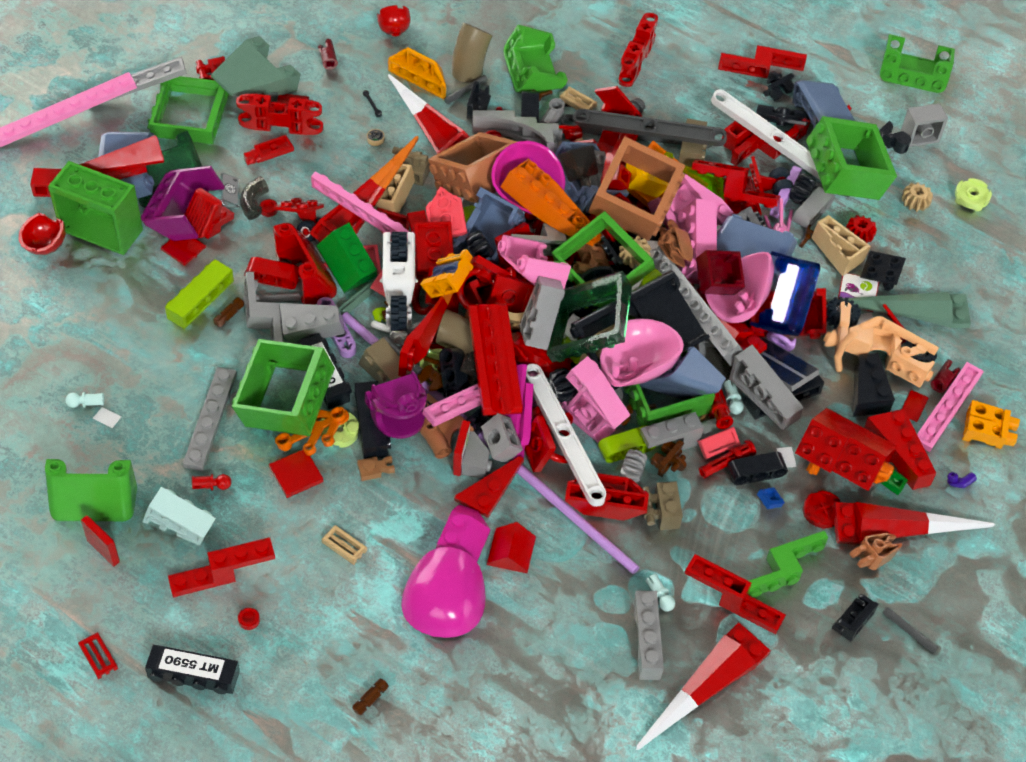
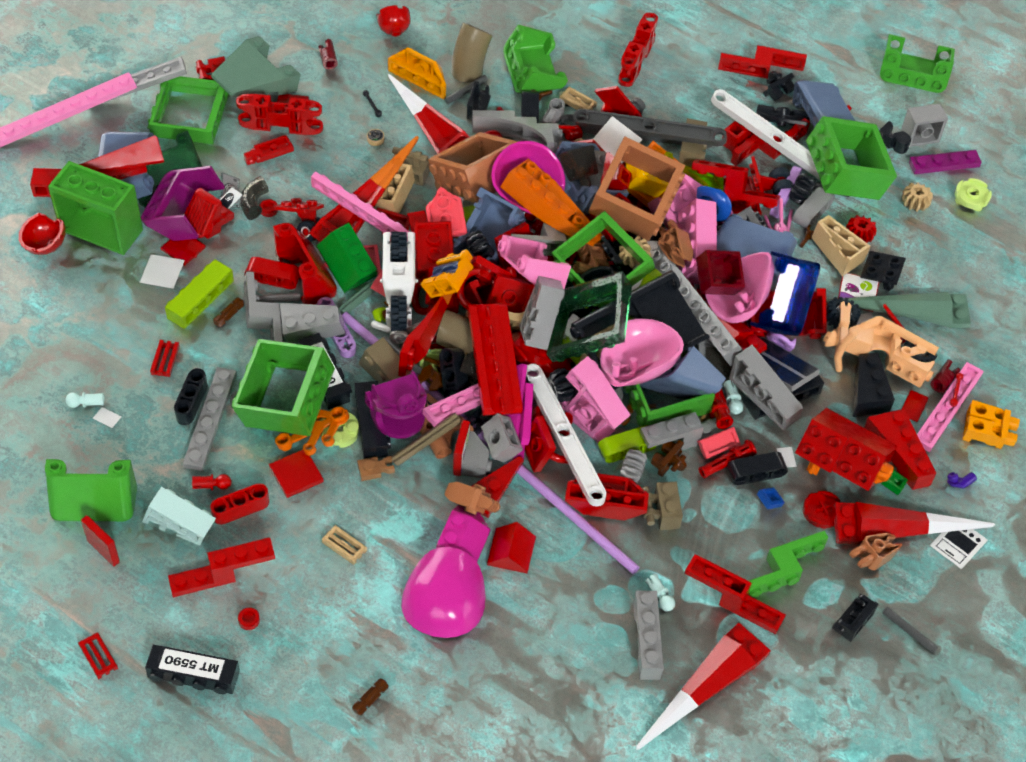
none -> white sticker [140,254,185,289]
none -> red tile [150,340,180,377]
none -> black beam [174,368,208,425]
none -> red beam [210,483,270,525]
none -> sticker [220,188,242,209]
none -> dark tan axle [391,413,461,466]
none -> nougat hinge [444,482,501,515]
none -> white sticker [593,116,642,164]
none -> blue hat [696,186,732,222]
none -> magenta plate [909,150,982,174]
none -> white sticker [930,529,988,569]
none -> red hinge [950,373,963,407]

